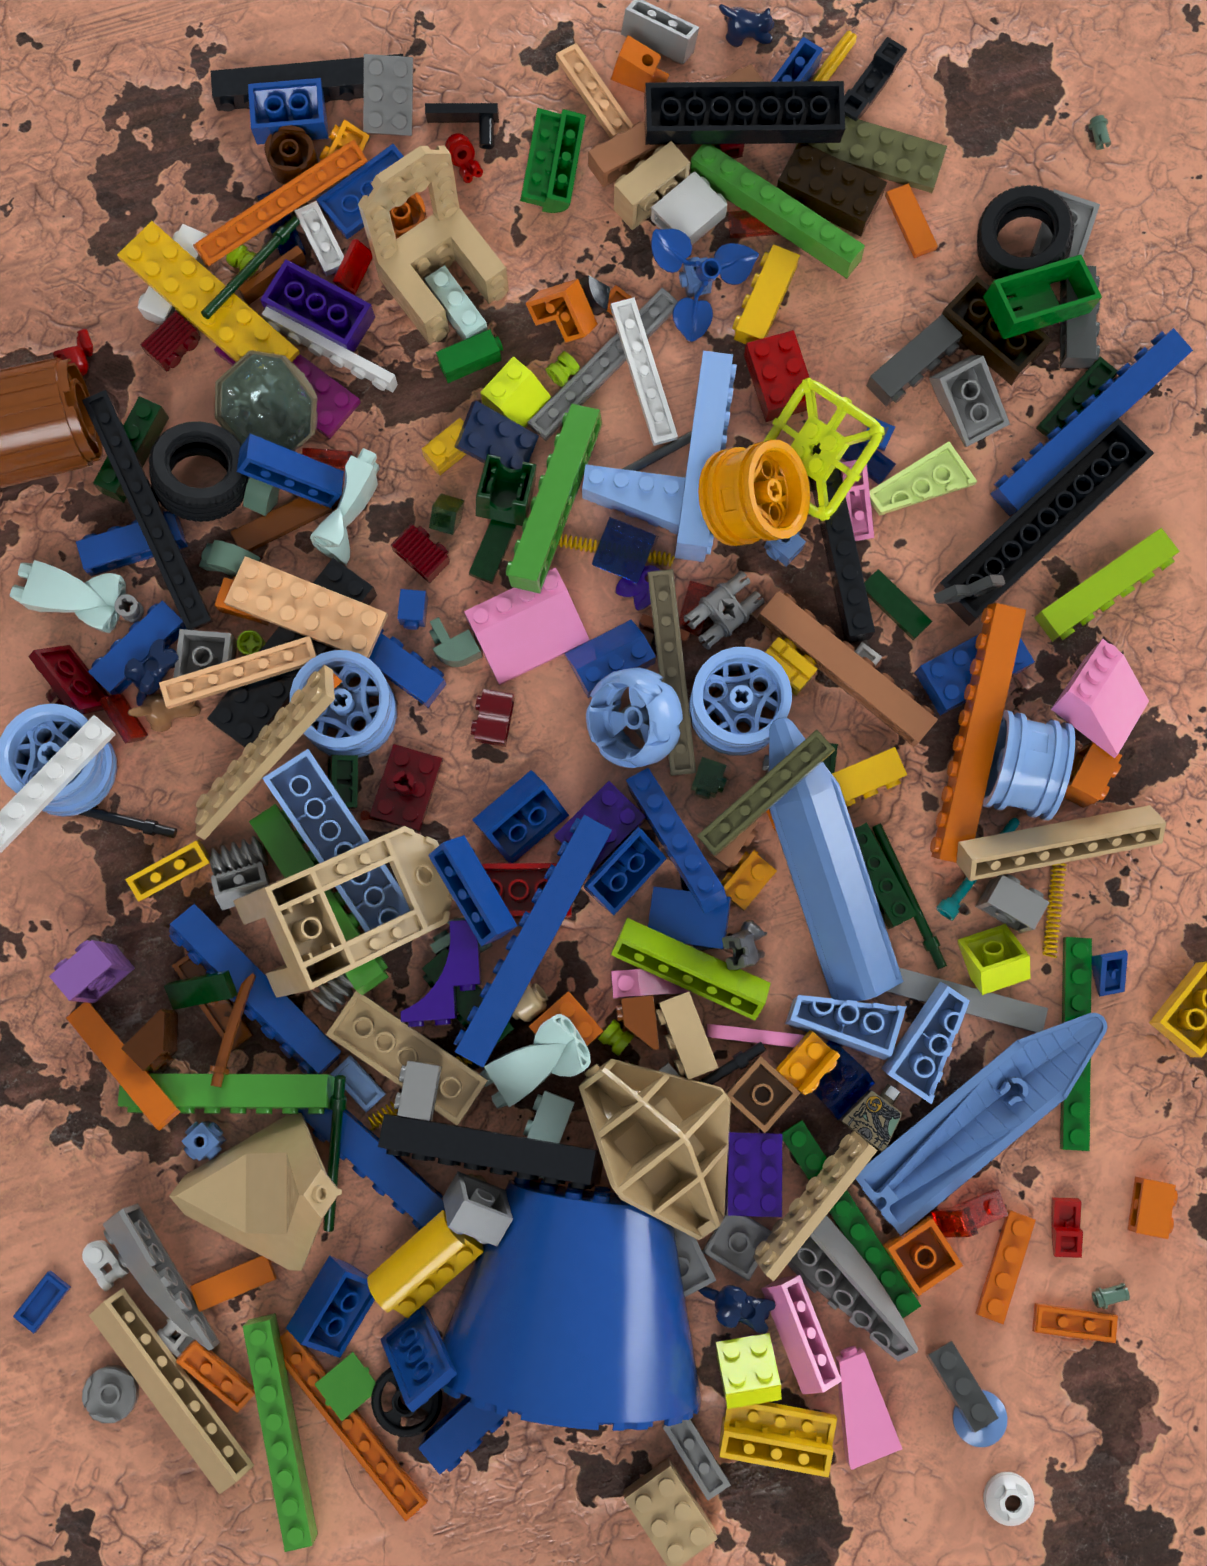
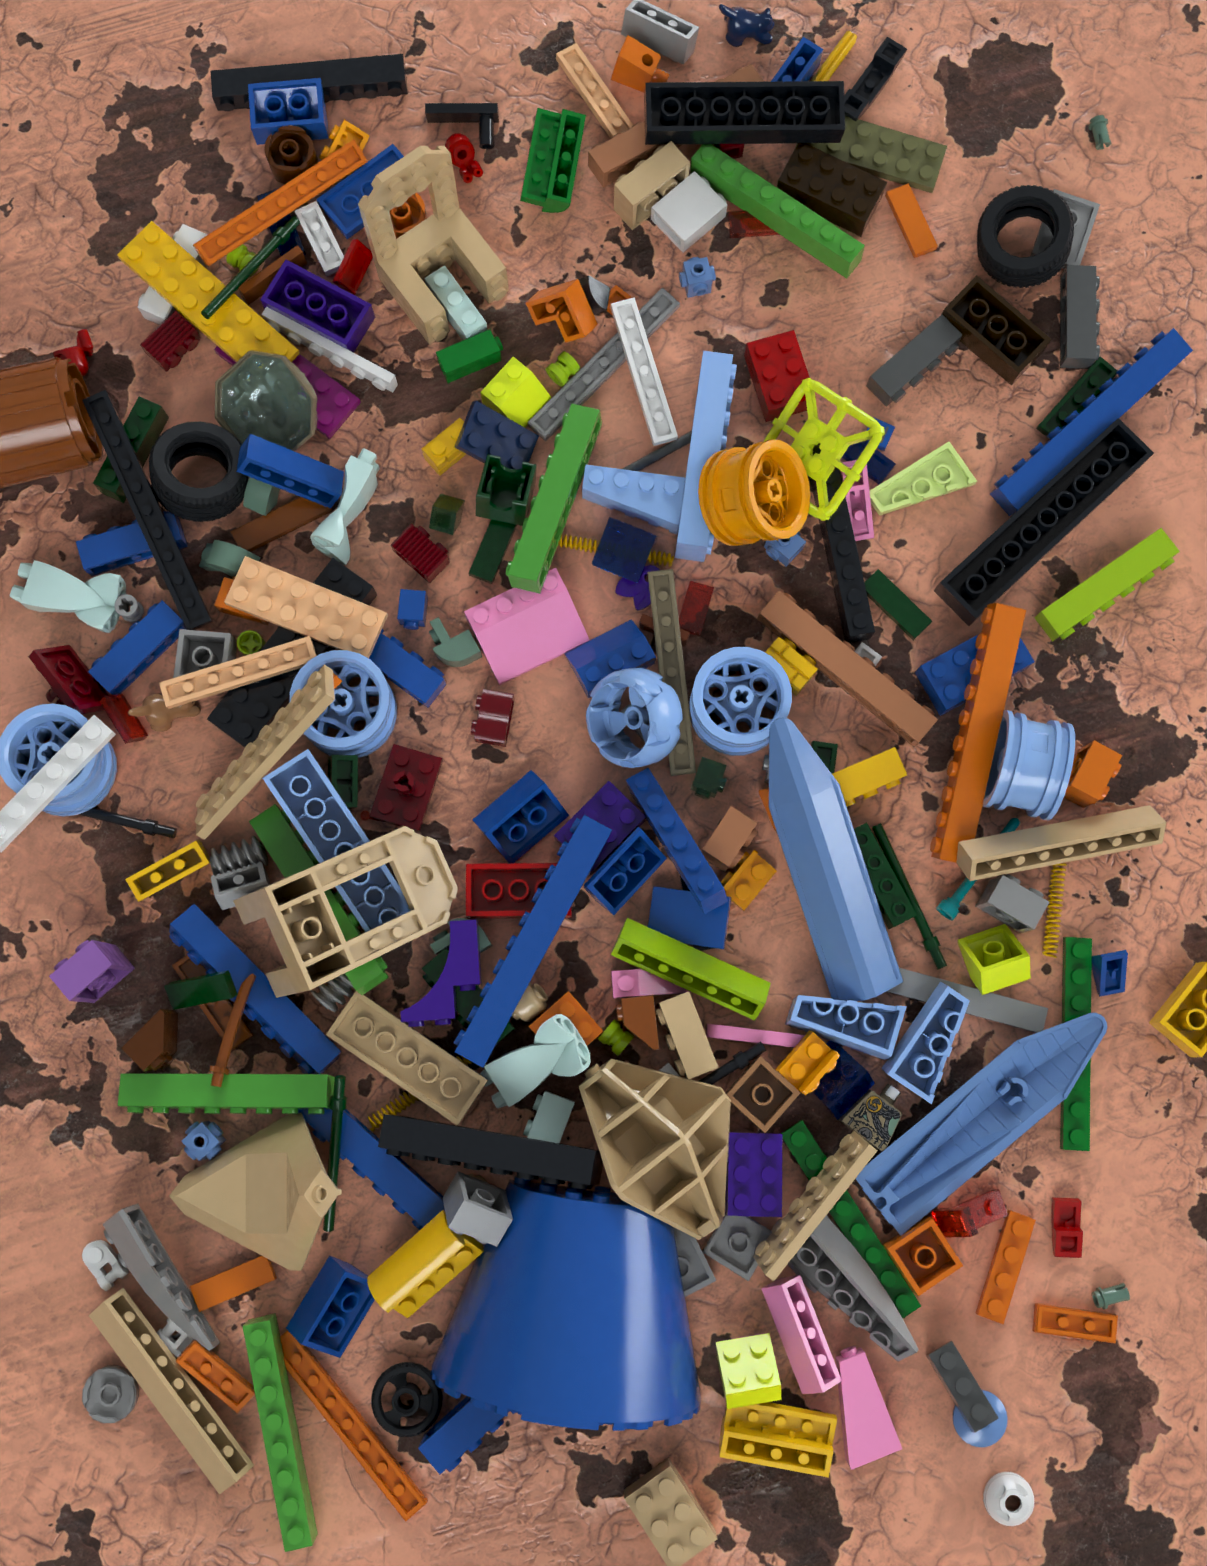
blue tile [13,1271,71,1334] -> none
orange tile [66,1002,180,1131] -> none
dark blue animal [124,639,179,706] -> none
clear red tile [302,447,354,468] -> none
bright green piece [314,1352,376,1421] -> none
light blue tile [331,1055,387,1112] -> none
light grey plate [363,54,413,136] -> none
blue plate [380,1305,457,1412] -> none
light grey brick [394,1061,442,1121] -> none
blue brick [428,835,518,947] -> none
blue plant [651,229,759,342] -> none
light grey plate [662,1419,731,1501] -> none
light grey pin [683,571,765,650] -> none
olive tile [697,730,835,856] -> none
dark blue animal [698,1285,776,1334] -> none
flat silver animal [722,920,767,970] -> none
yellow brick [732,244,800,344] -> none
light grey slope [929,355,1010,447] -> none
dark grey tile [934,575,1006,604] -> none
green piece [983,255,1102,340] -> none
bright pink slope [1051,639,1149,758] -> none
orange brick [1127,1176,1178,1239] -> none

